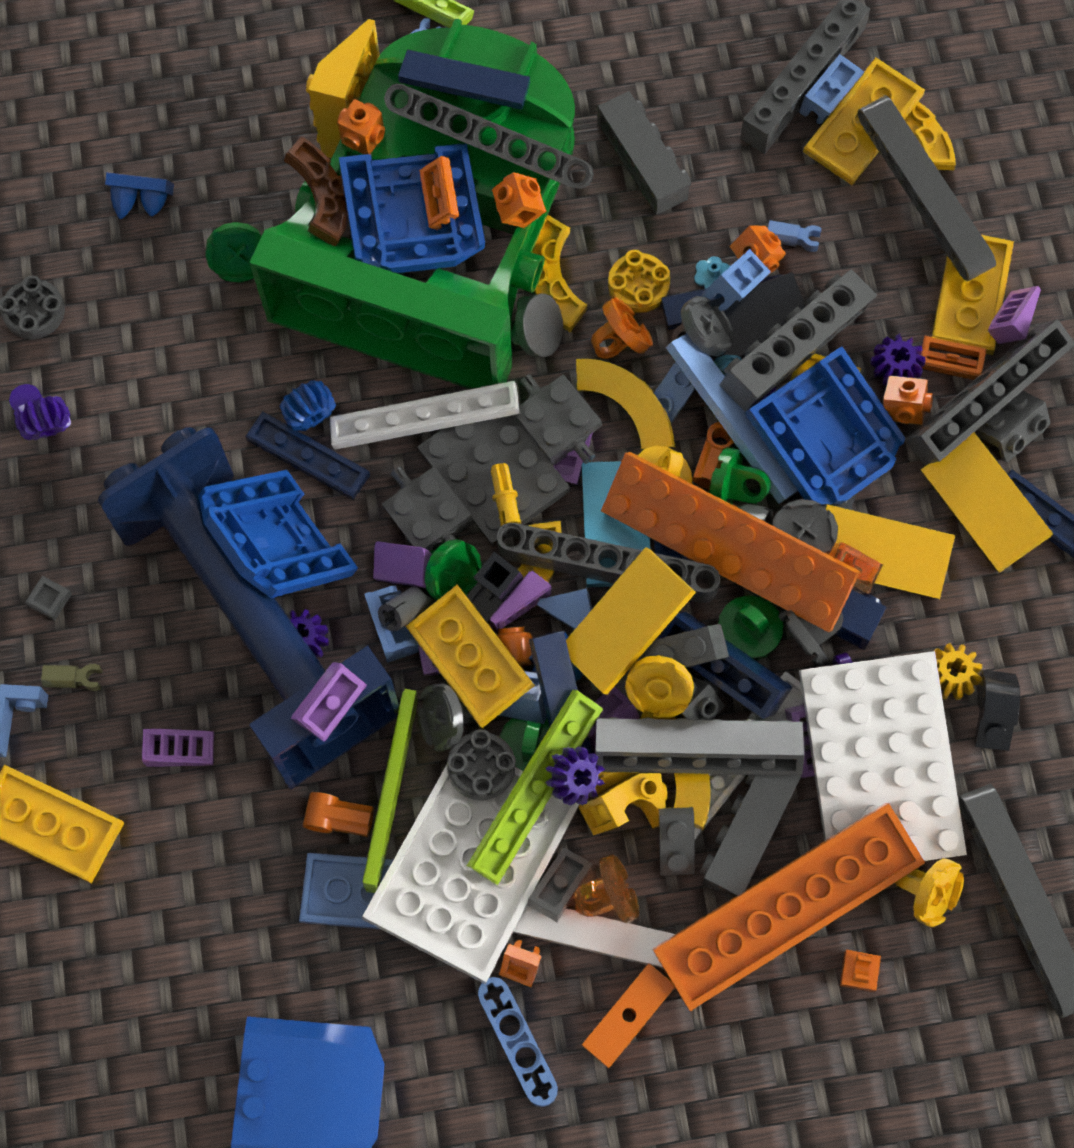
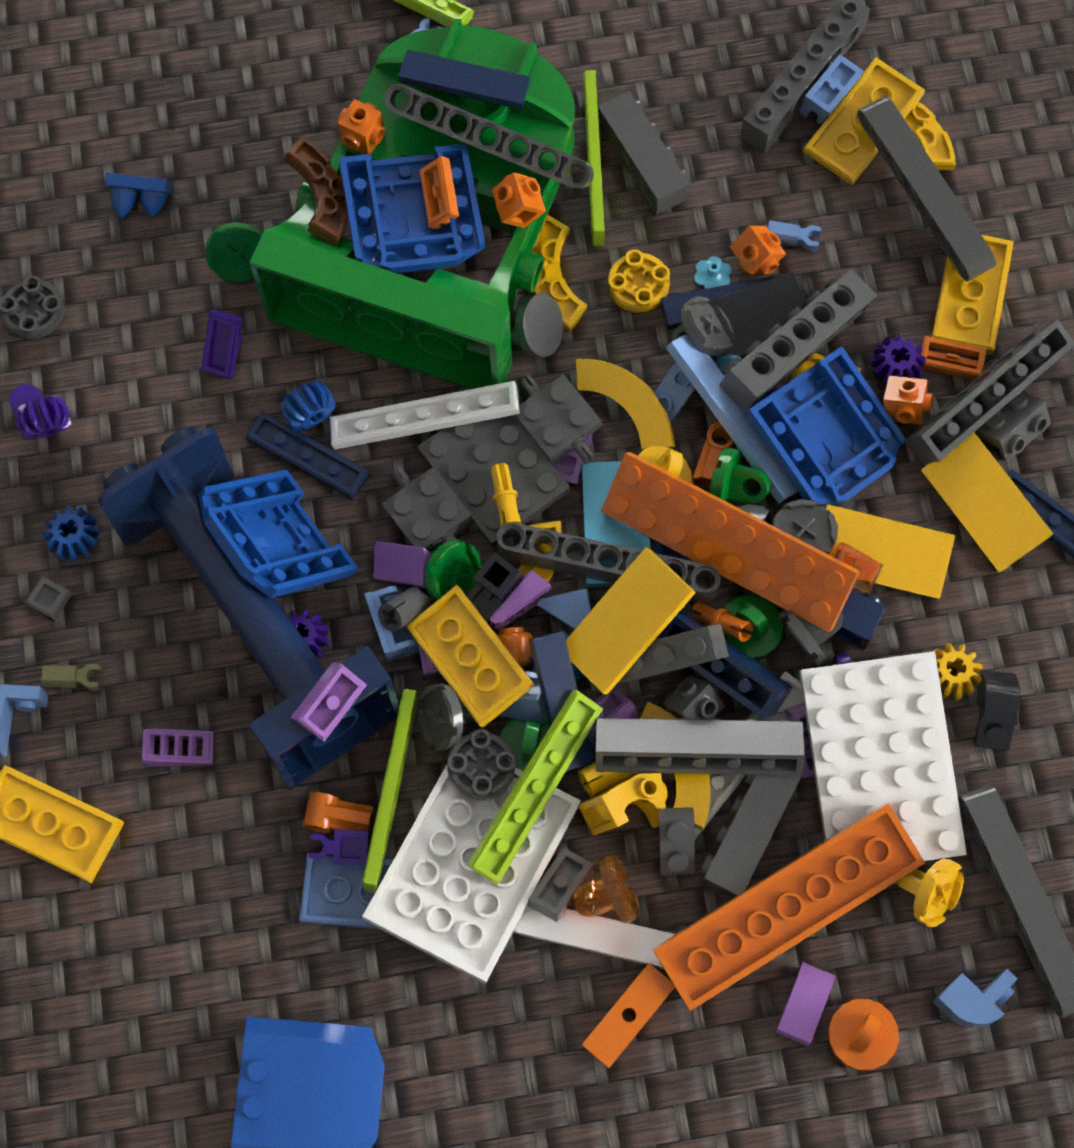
yellow slope [306,19,380,158] -> none
medium blue beam [478,977,558,1107] -> none
orange tile [499,940,542,987] -> none
dark purple gear [545,746,605,805] -> none
orange tile [591,297,653,359] -> none
yellow tile [625,655,694,718] -> none
medium blue hinge [701,249,771,311] -> none
orange tile [840,949,881,992] -> none
medium lavender slope [988,286,1041,344] -> none
none -> blue gear [43,505,100,562]
none -> dark purple tile [201,309,243,379]
none -> dark purple plate [309,829,370,866]
none -> lime tile [583,70,605,246]
none -> orange pin [690,602,753,642]
none -> medium lavender slope [776,962,835,1046]
none -> orange tile [827,999,899,1071]
none -> medium blue brick [933,969,1017,1028]

